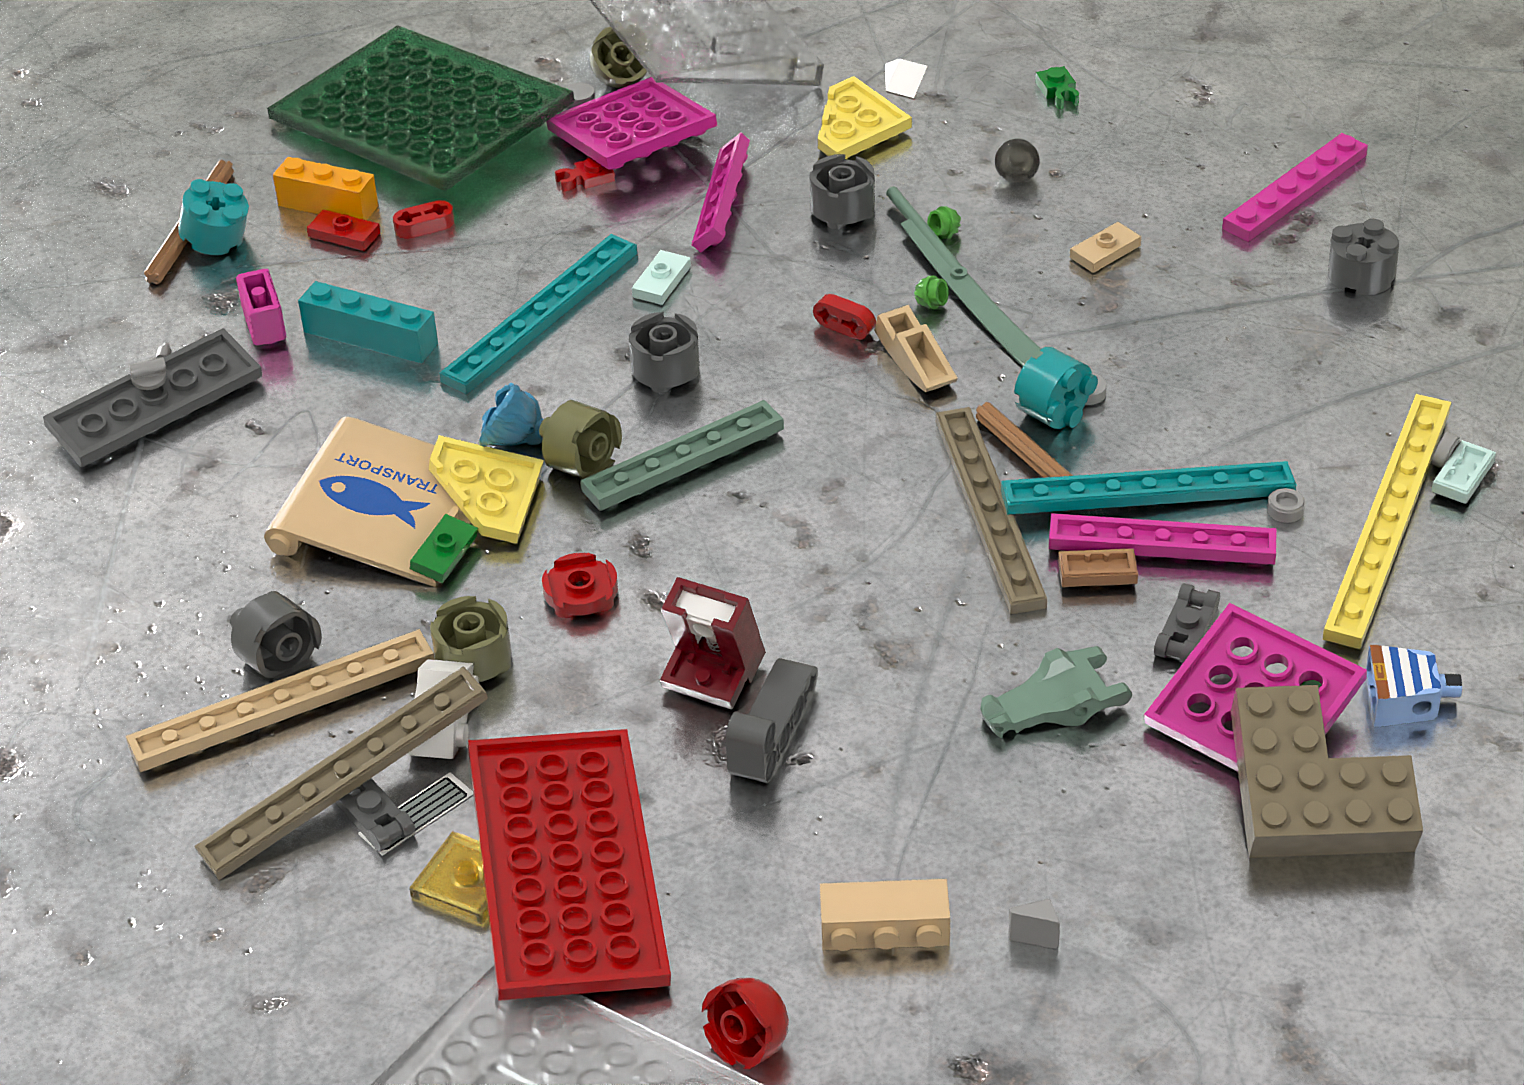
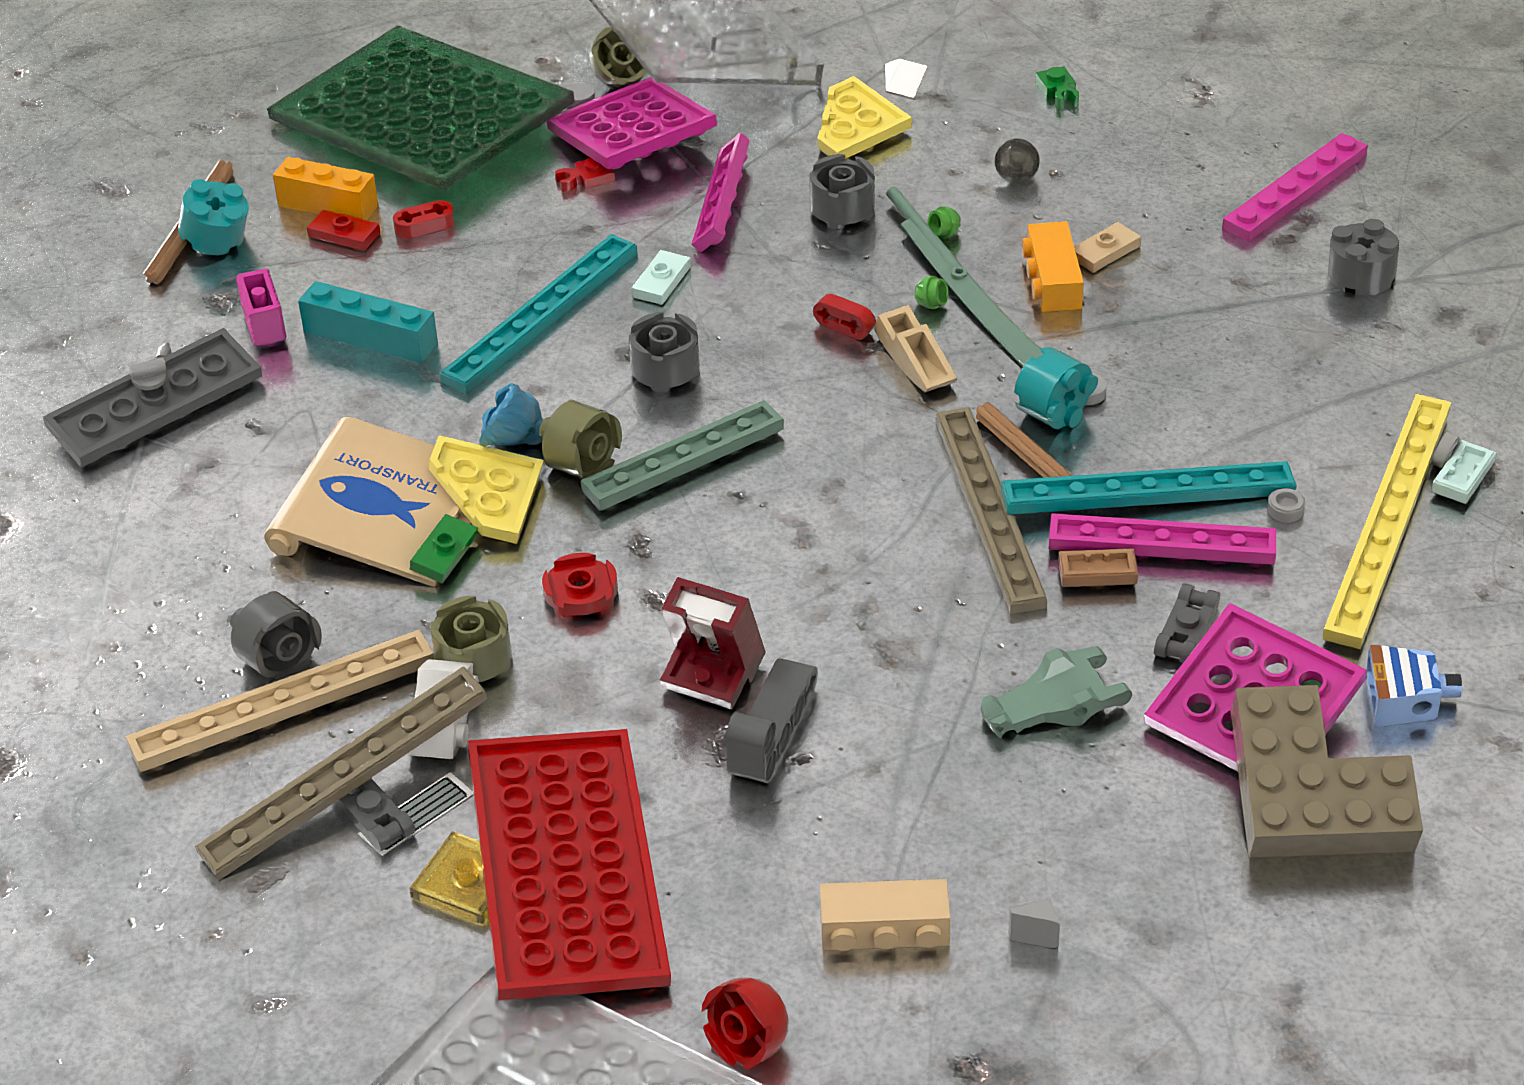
none -> light orange brick [1021,221,1084,312]

